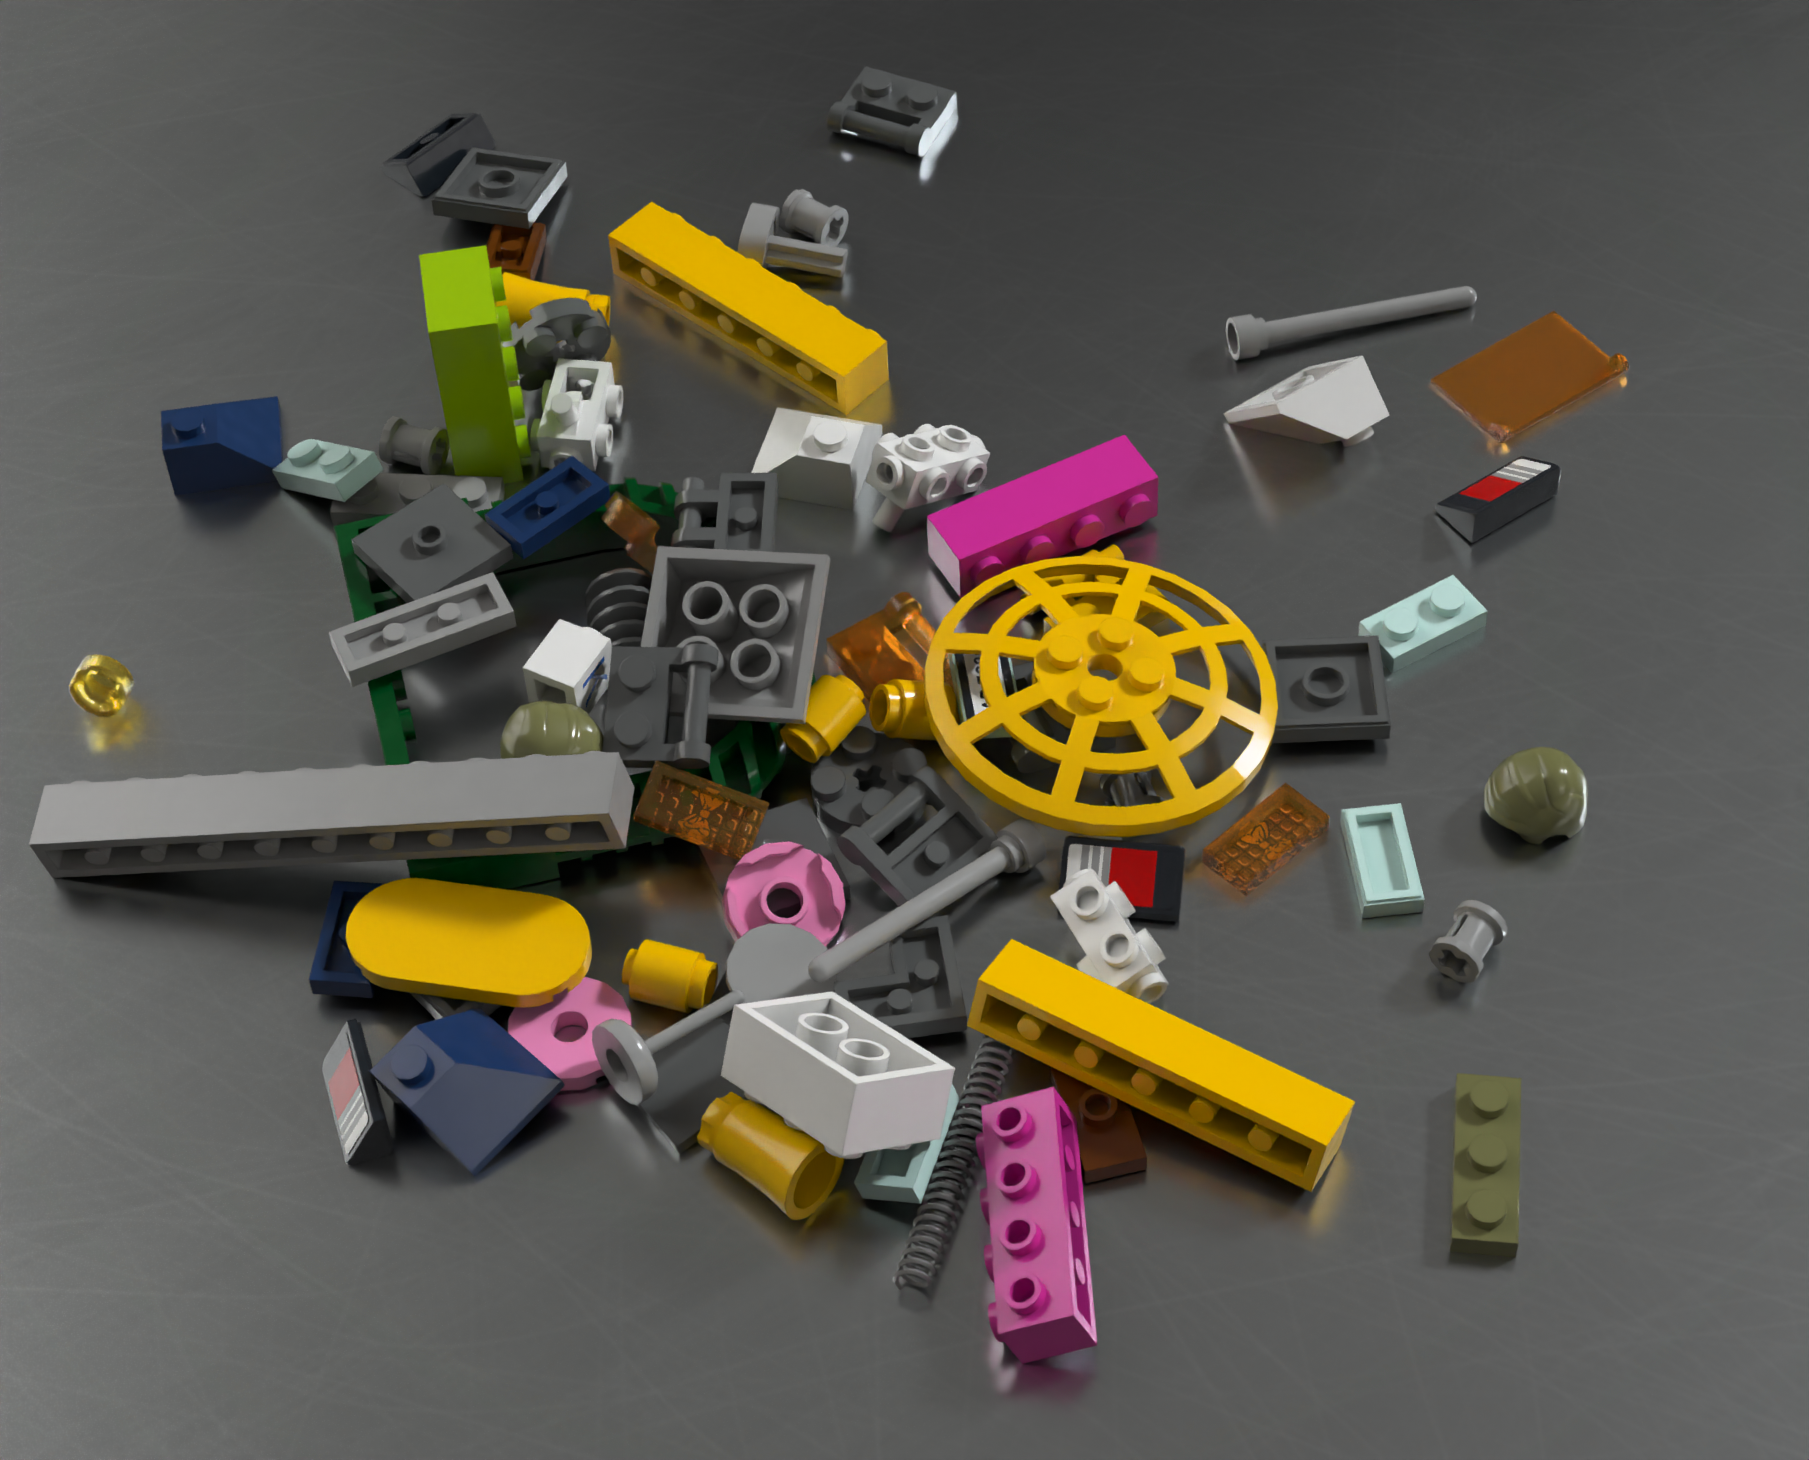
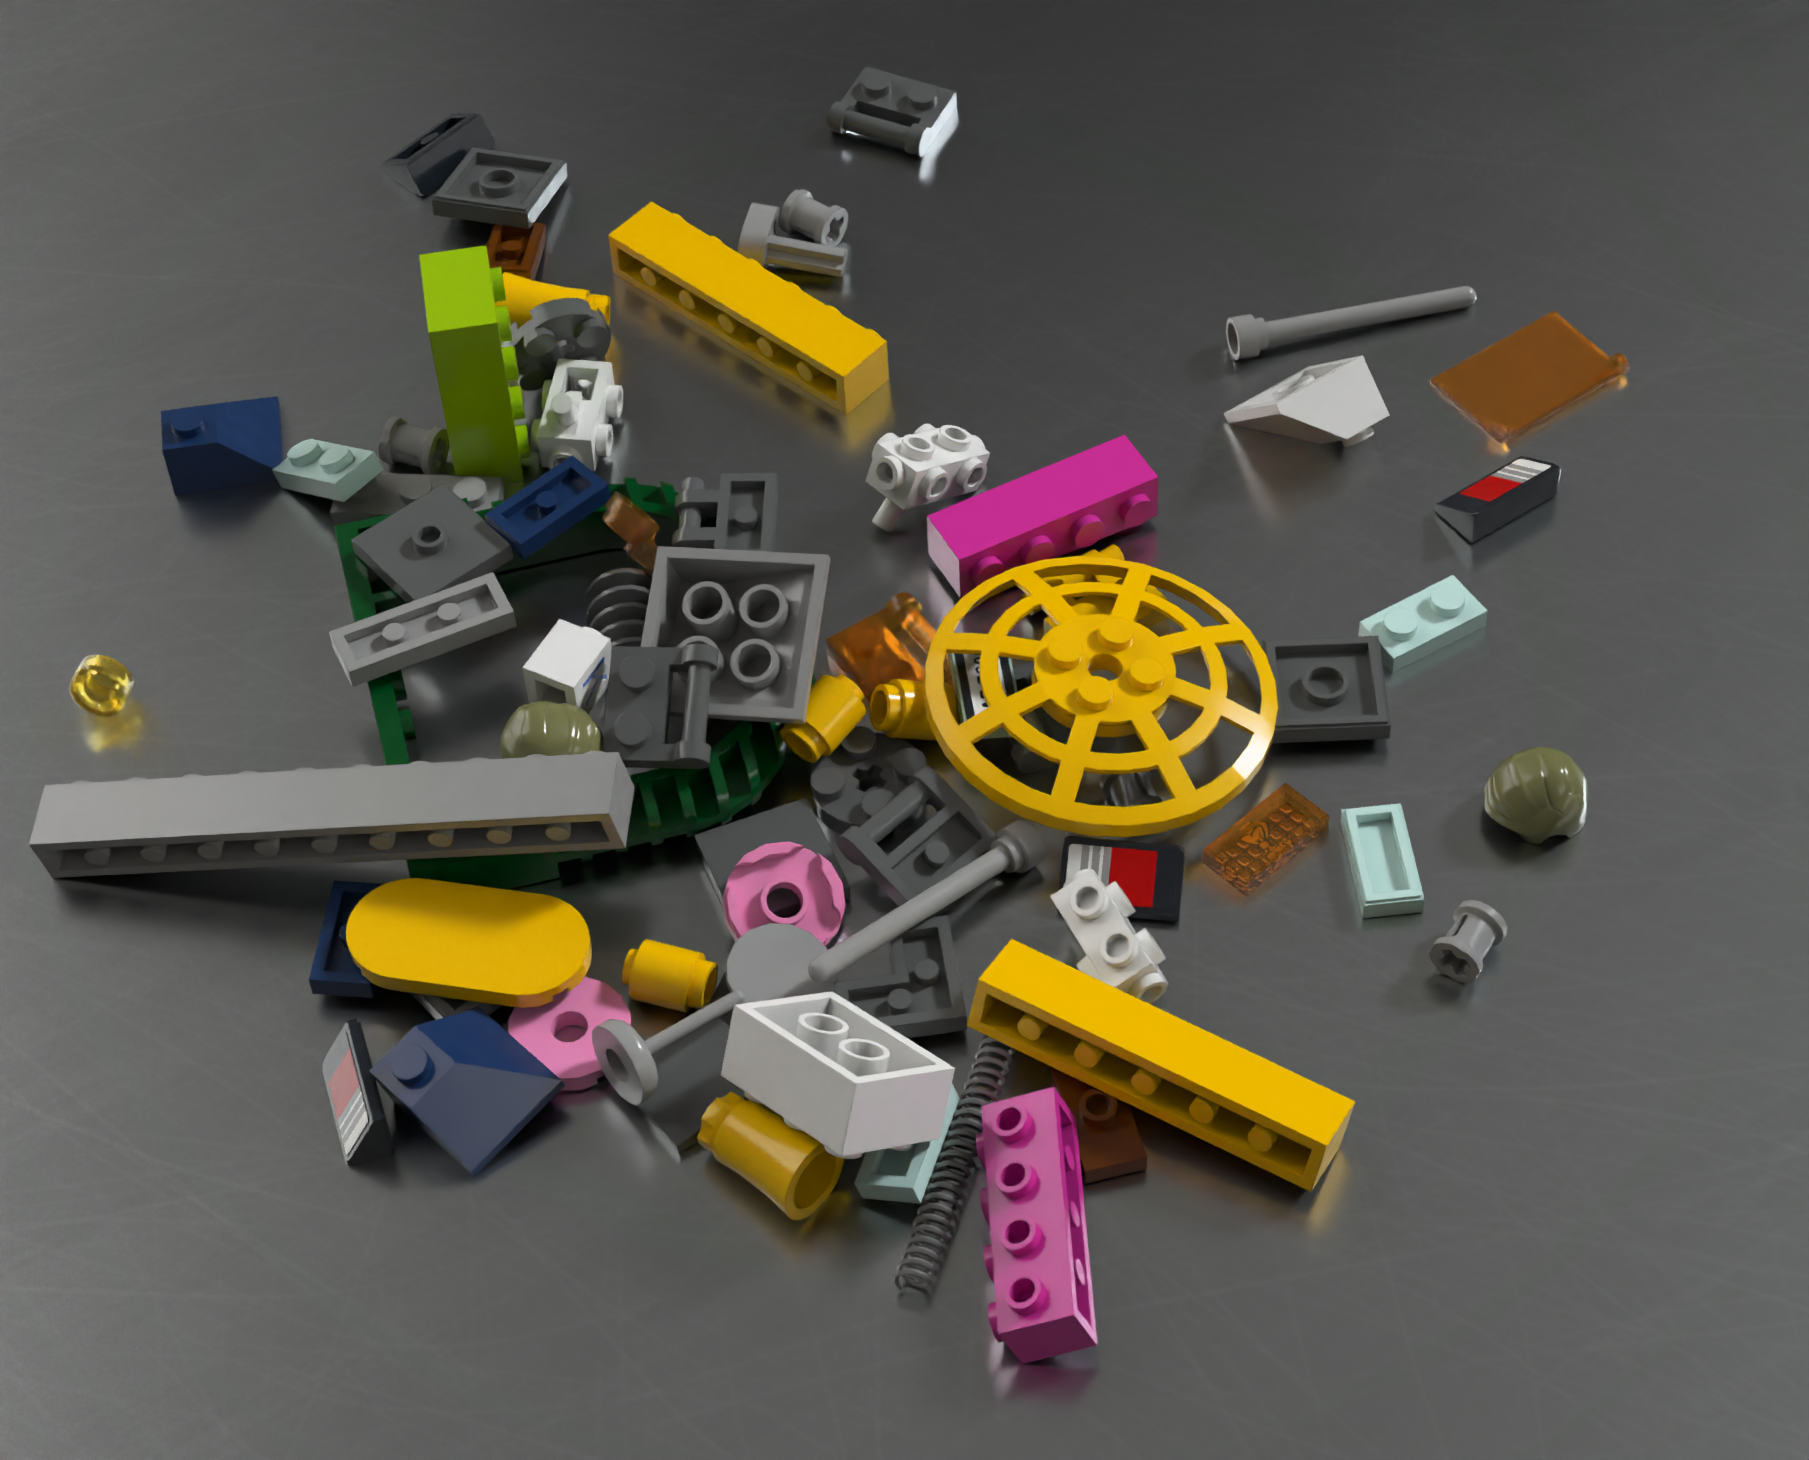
clear orange tile [633,761,769,860] -> none
white slope [751,407,882,510] -> none
olive plate [1450,1073,1521,1257] -> none

